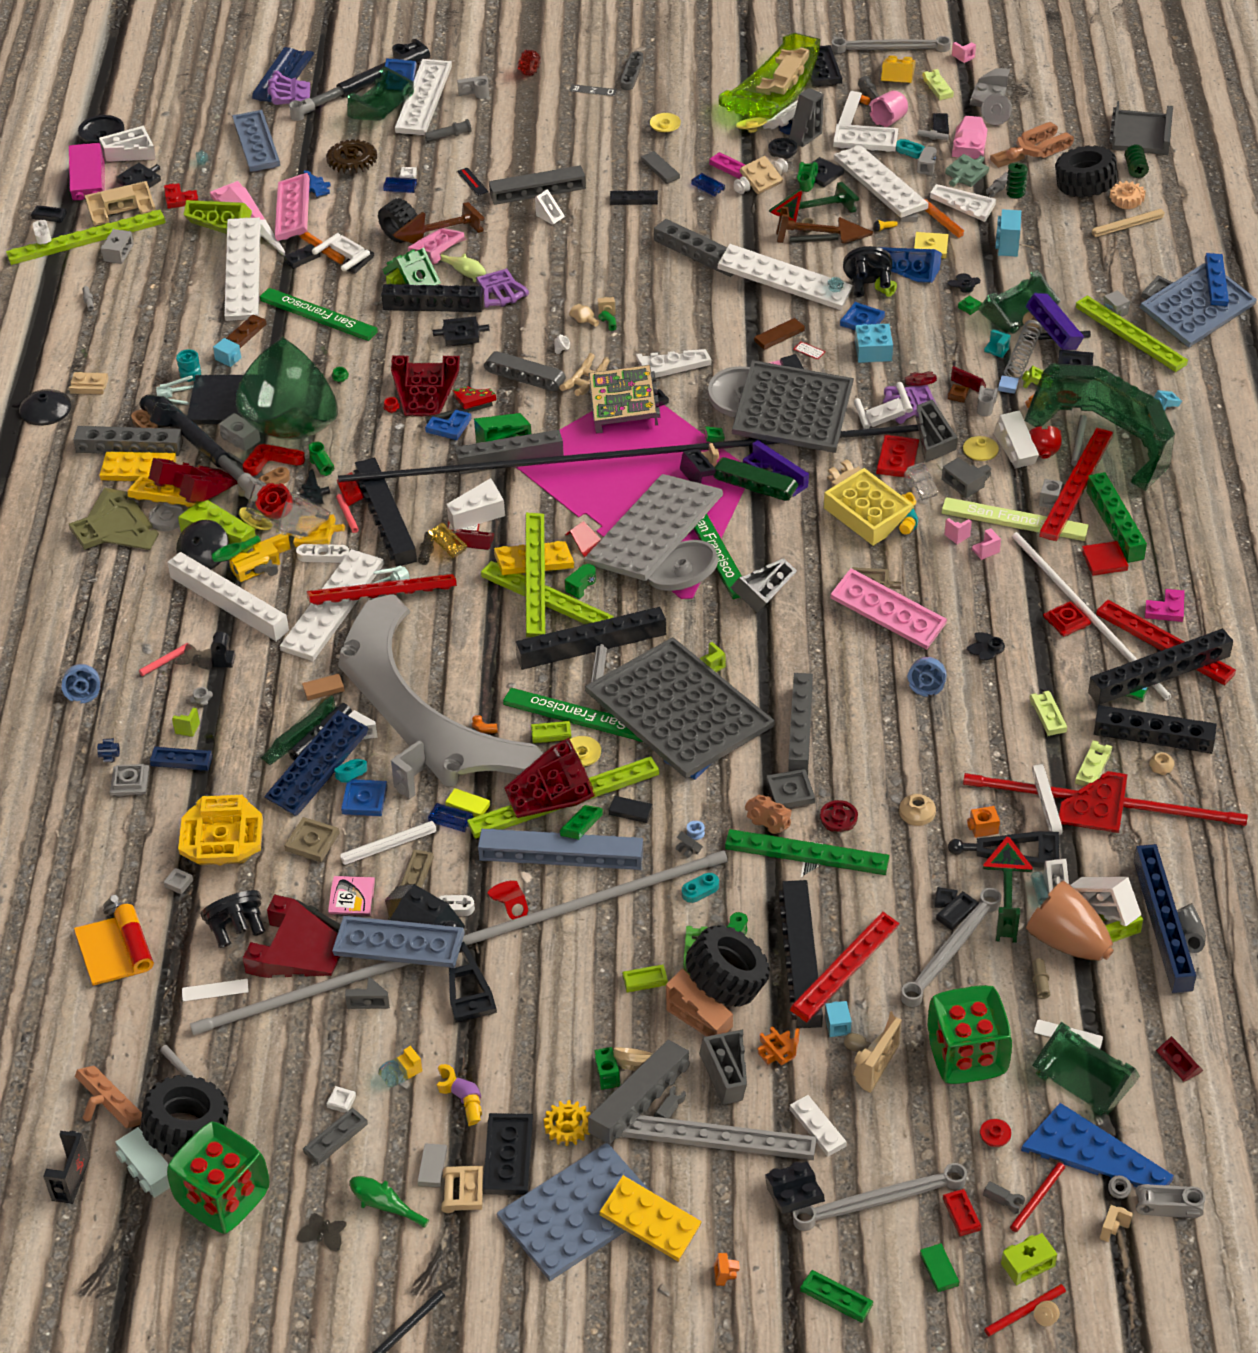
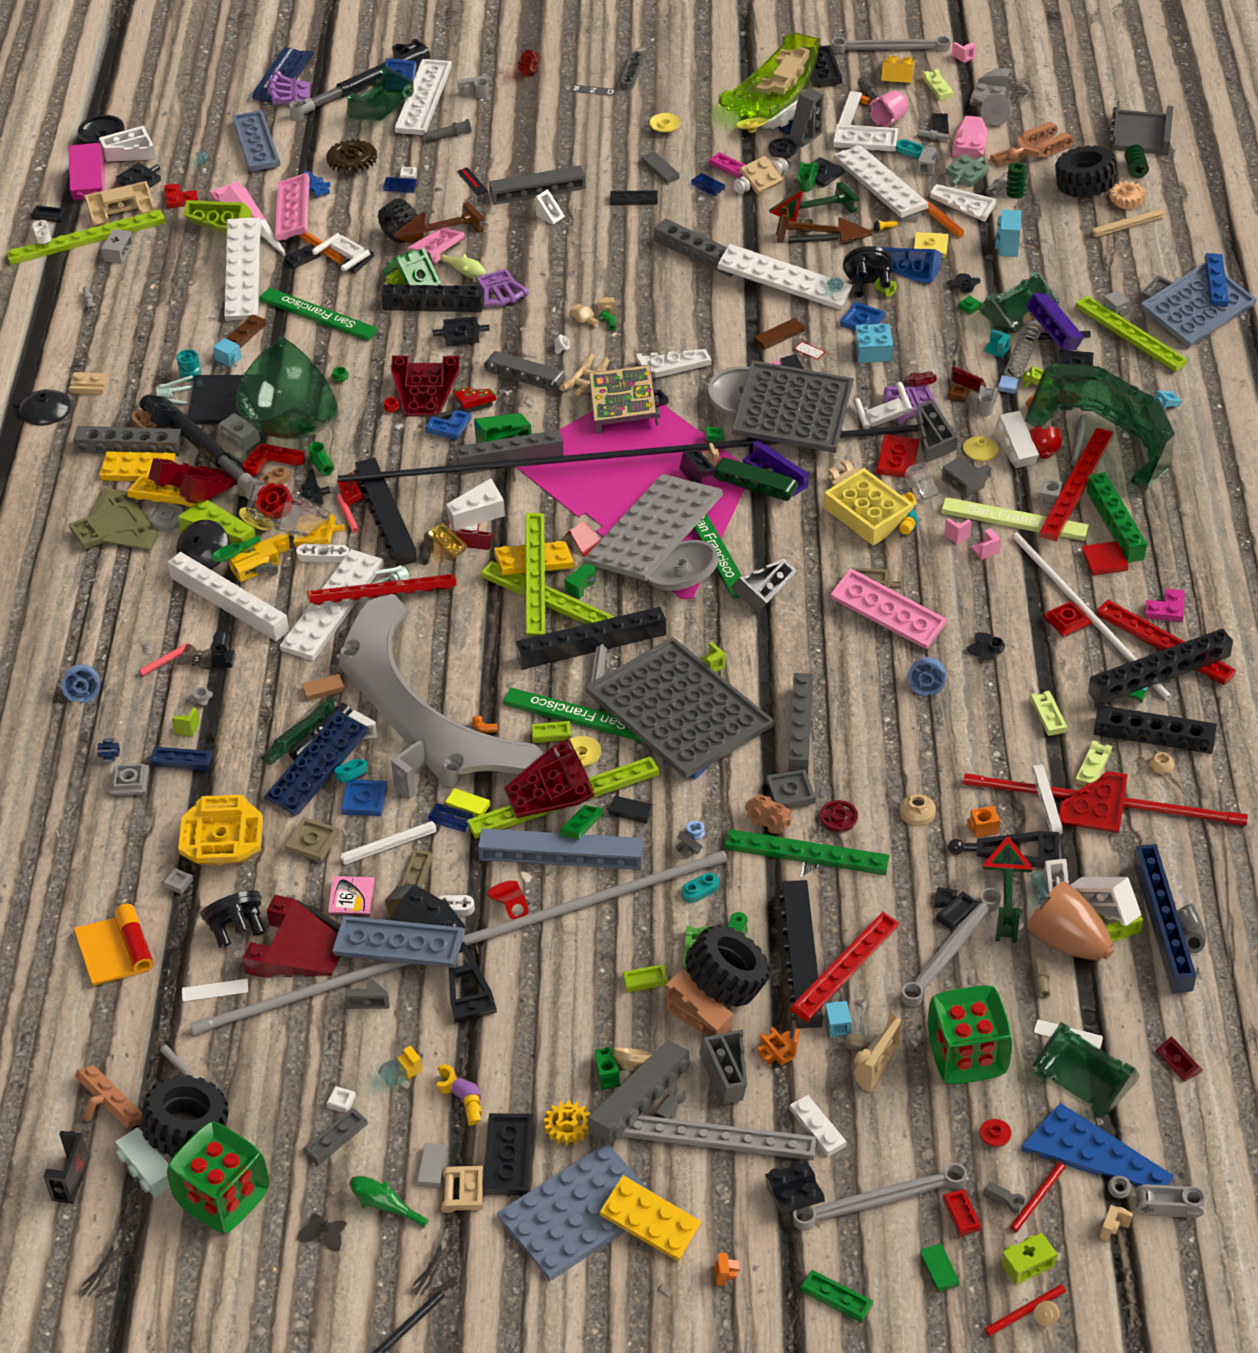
dark grey plate [103,895,123,916] -> none

